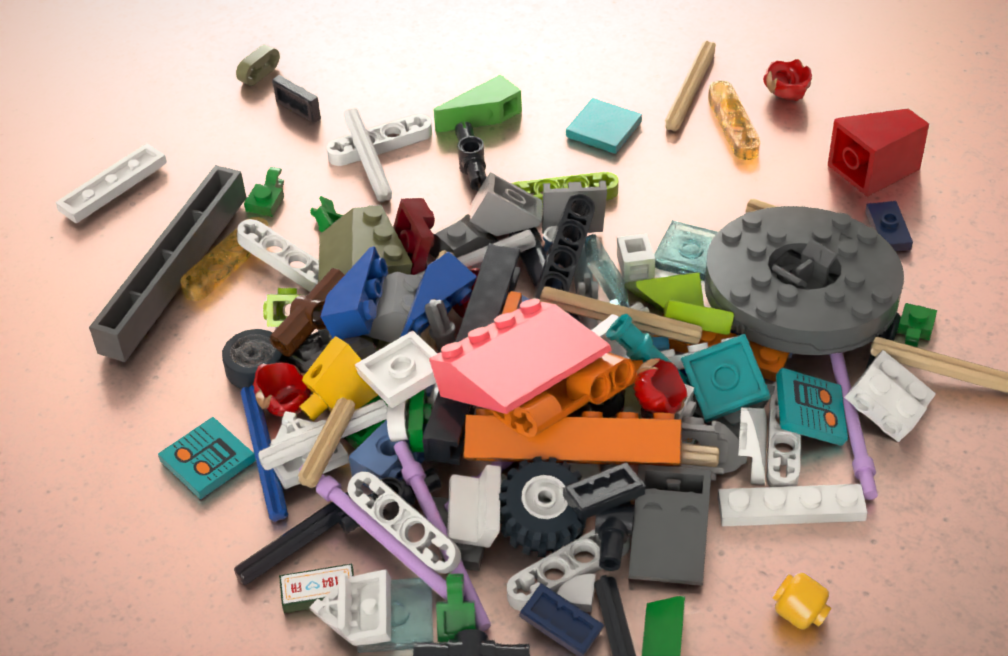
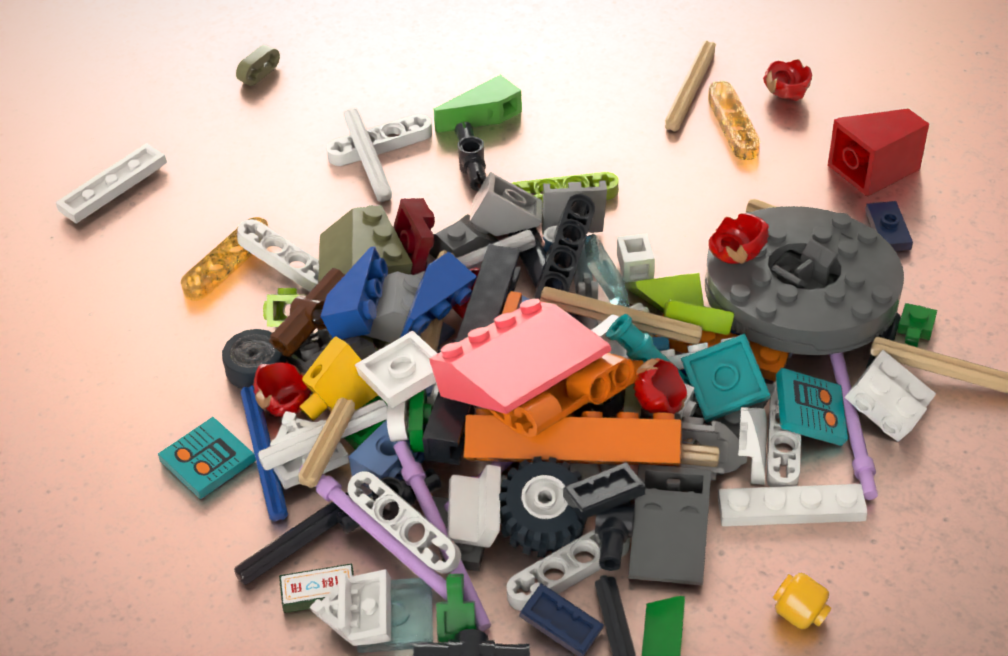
dark grey brick [89,165,247,362] -> none
green plate [244,166,285,217] -> none
black plate [272,75,321,123] -> none
green plate [310,196,343,233] -> none
dark grey axle [424,299,456,353] -> none
white tile [557,574,596,612] -> none
tile [565,97,642,154] -> none
clear light blue tile [654,220,718,281] -> none
none -> red hair [708,213,769,264]

